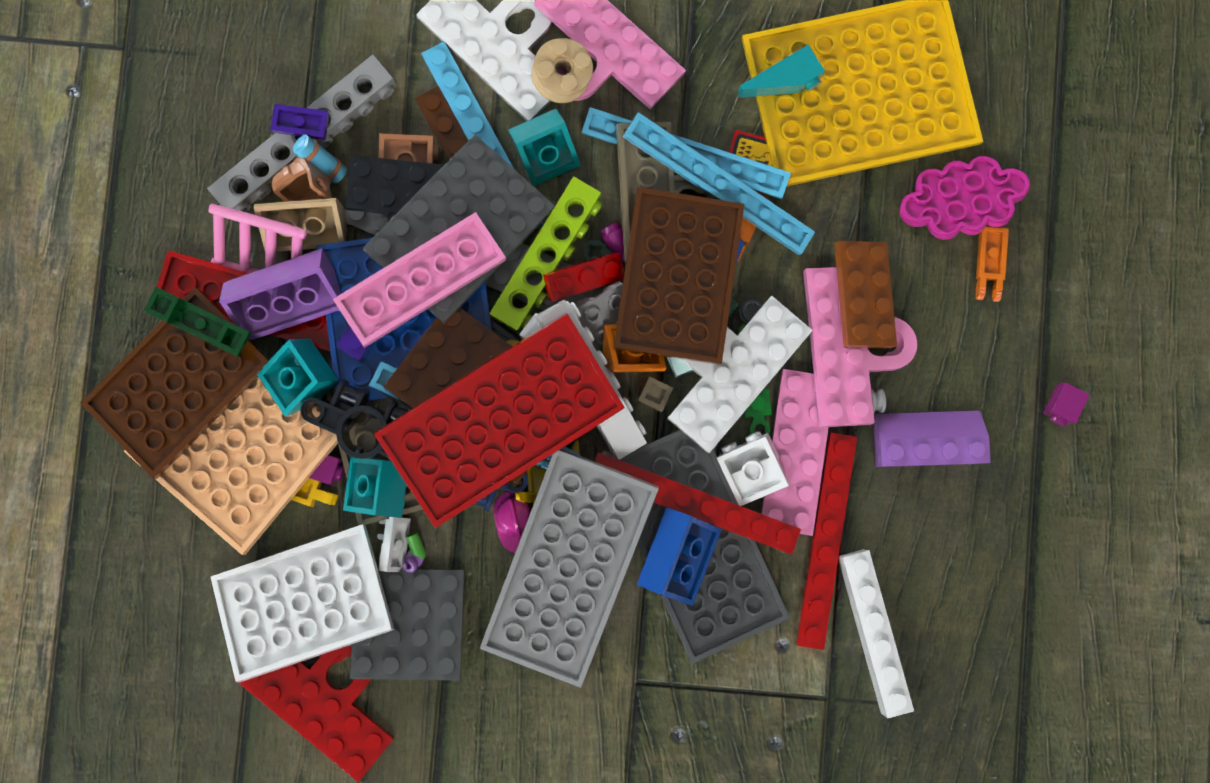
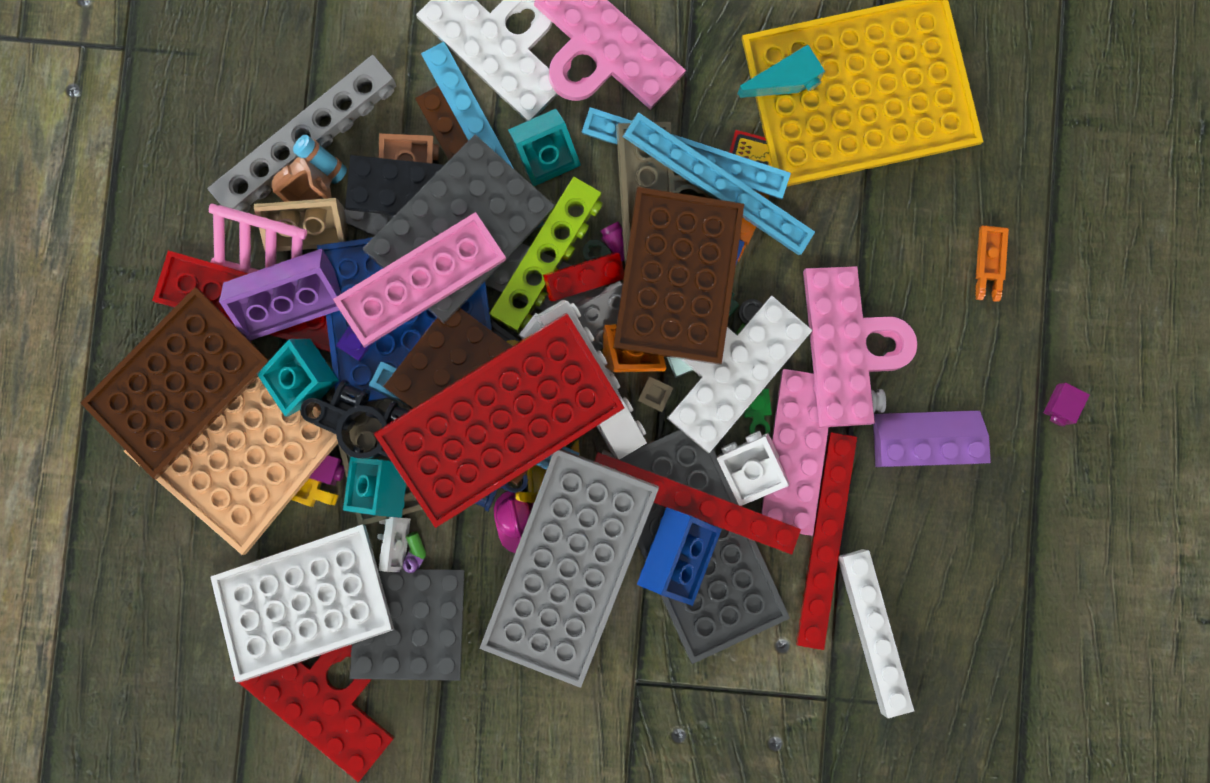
dark green slope [144,287,251,357] -> none
dark purple plate [270,104,330,140] -> none
tan wheel [532,38,593,103] -> none
dark orange plate [834,241,897,348] -> none
dark pink plate [899,156,1030,240] -> none

